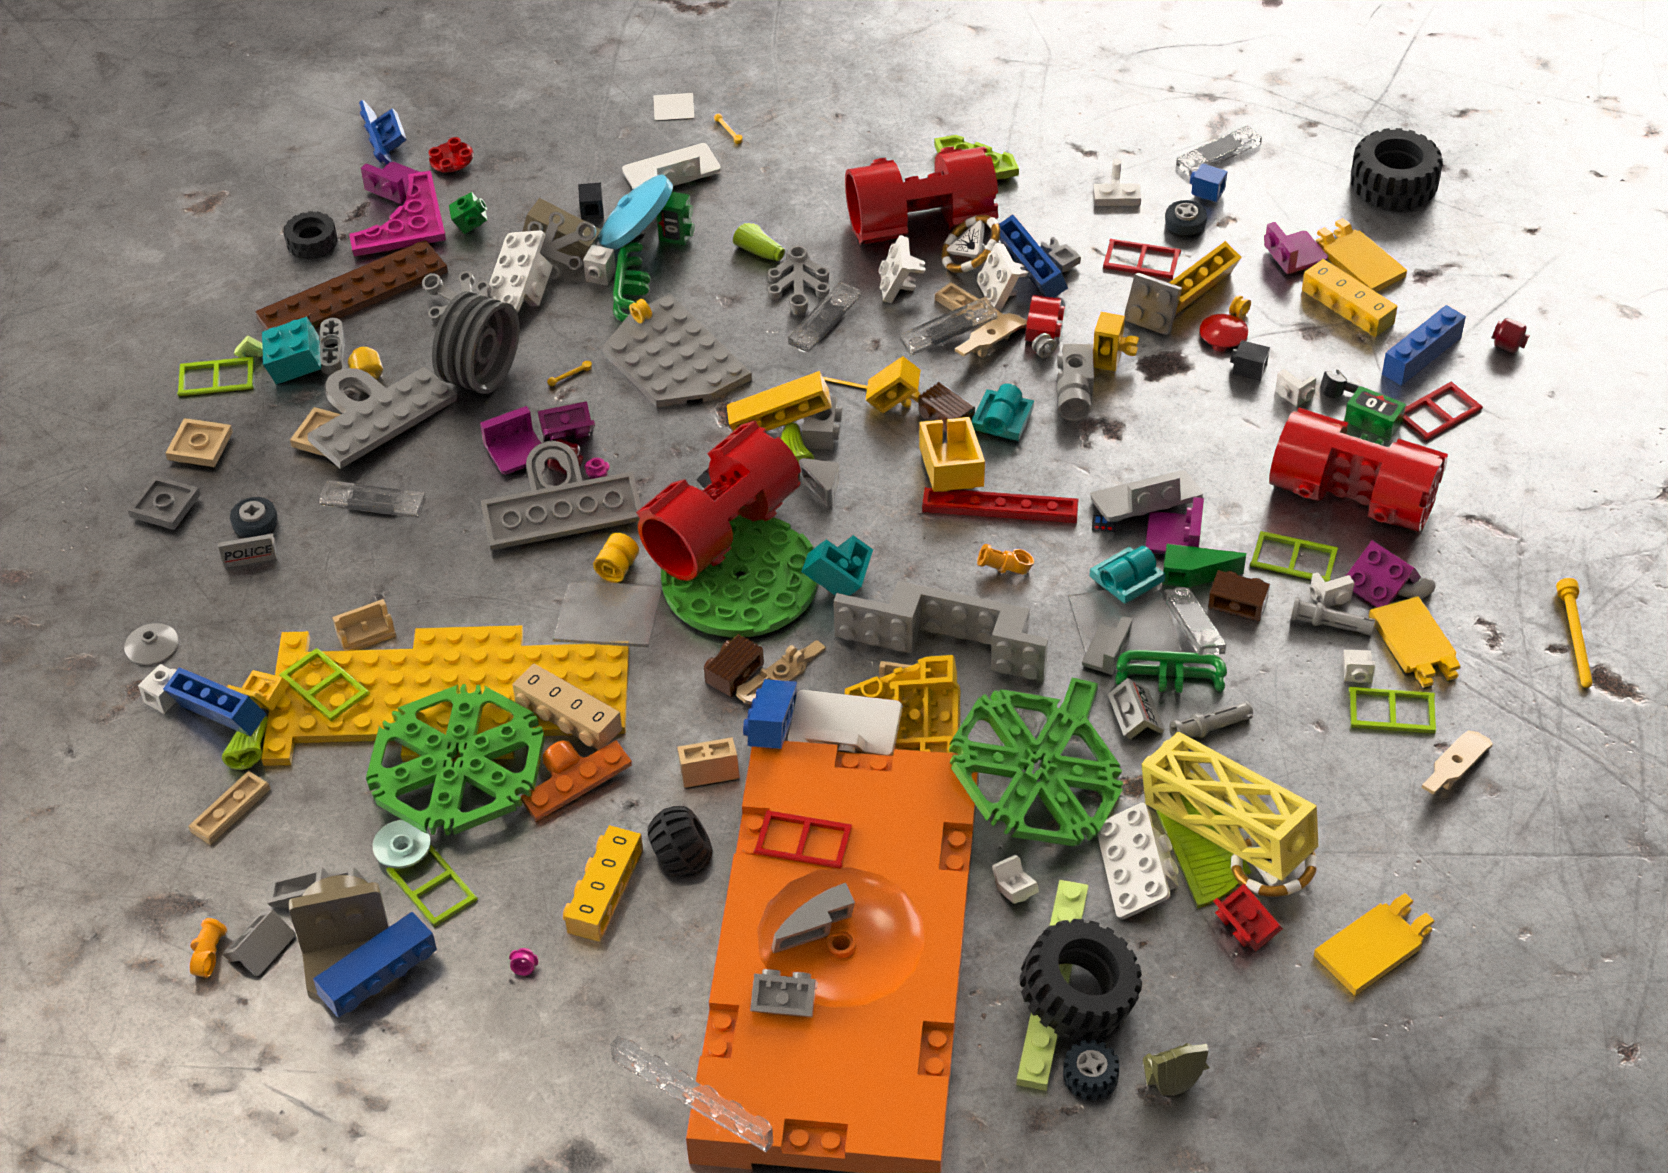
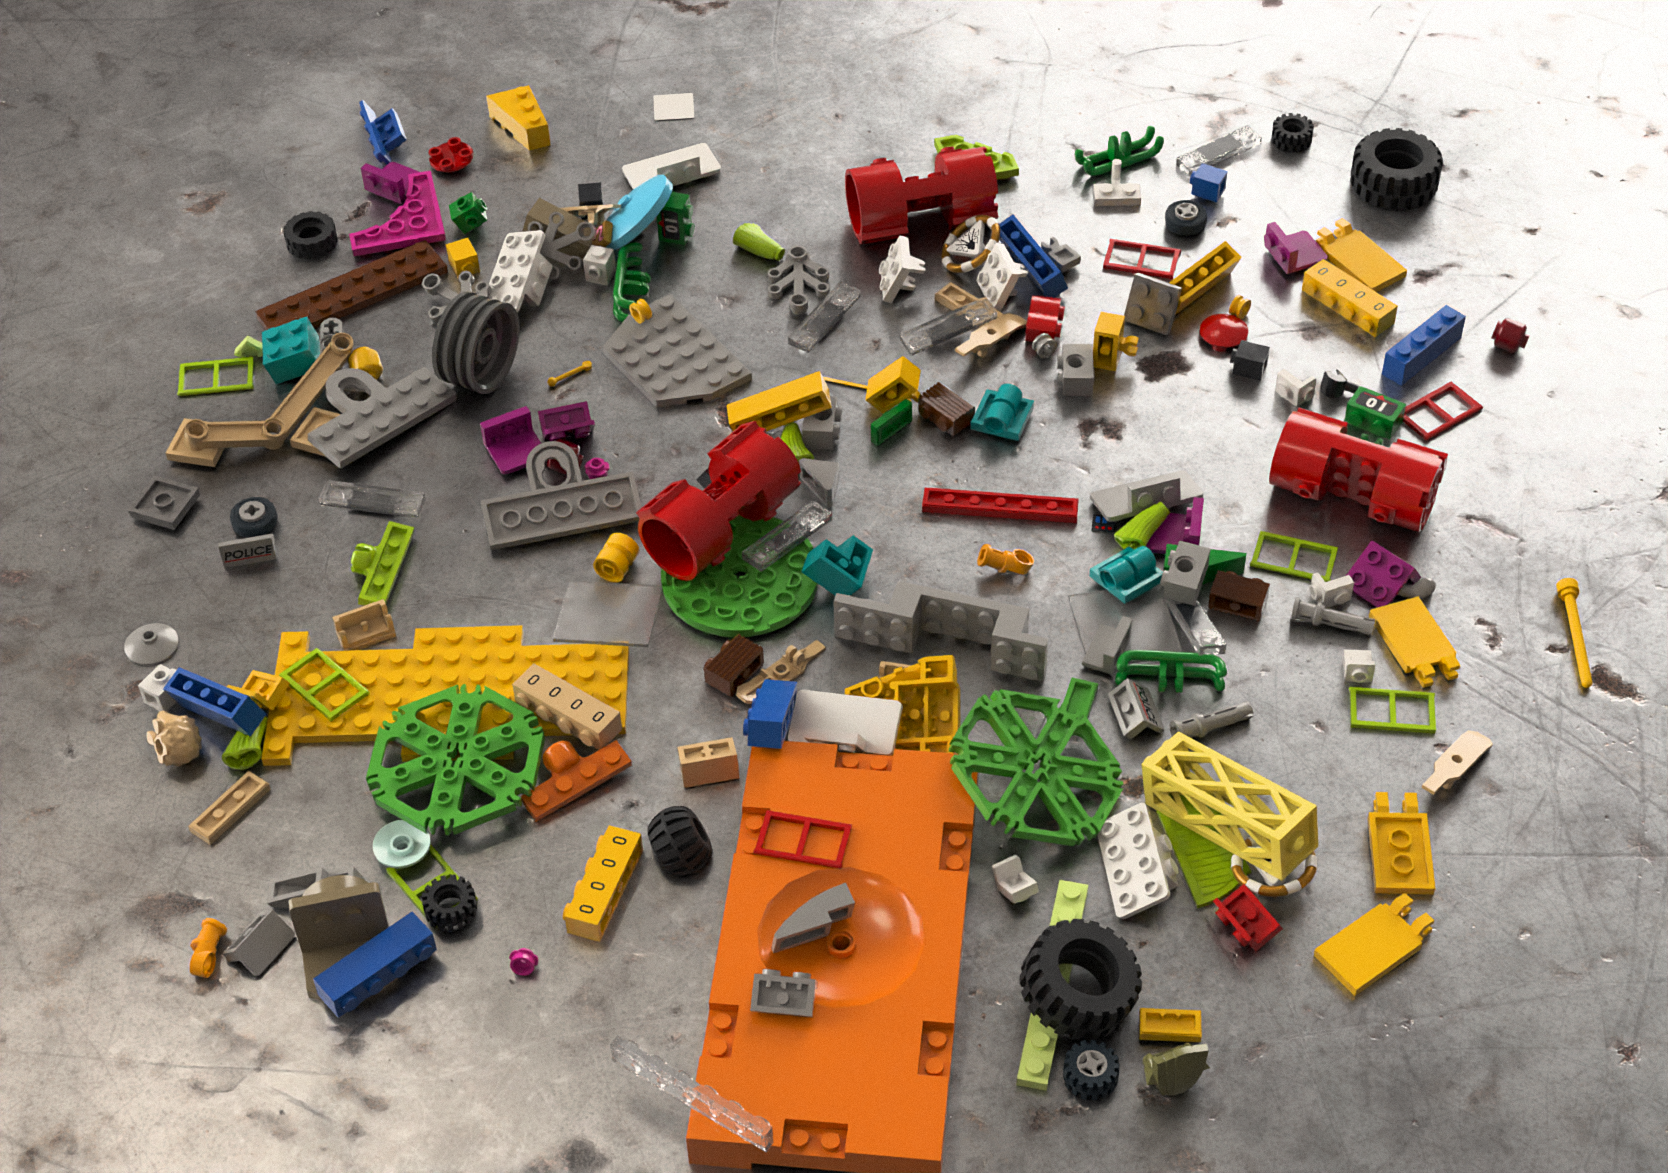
yellow hinge [714,113,743,144] -> none
yellow piece [919,417,985,492] -> none
light grey wheel [1057,374,1091,421] -> none
none -> tan animal [147,710,202,767]
none -> tan piece [184,332,353,451]
none -> lime plate [351,521,414,606]
none -> black tyre [422,875,477,932]
none -> yellow brick [446,238,480,278]
none -> yellow wedge [486,85,551,151]
none -> tan piece [561,204,621,225]
none -> pearl gold tile [592,220,613,247]
none -> clear plate [742,500,832,572]
none -> green plate [871,399,912,446]
none -> green piece [1074,125,1164,176]
none -> lime piece [1114,502,1170,550]
none -> yellow plate [1139,1008,1202,1042]
none -> light grey brick [1160,541,1211,606]
none -> black tyre [1271,113,1314,153]
none -> yellow tile [1367,792,1436,895]

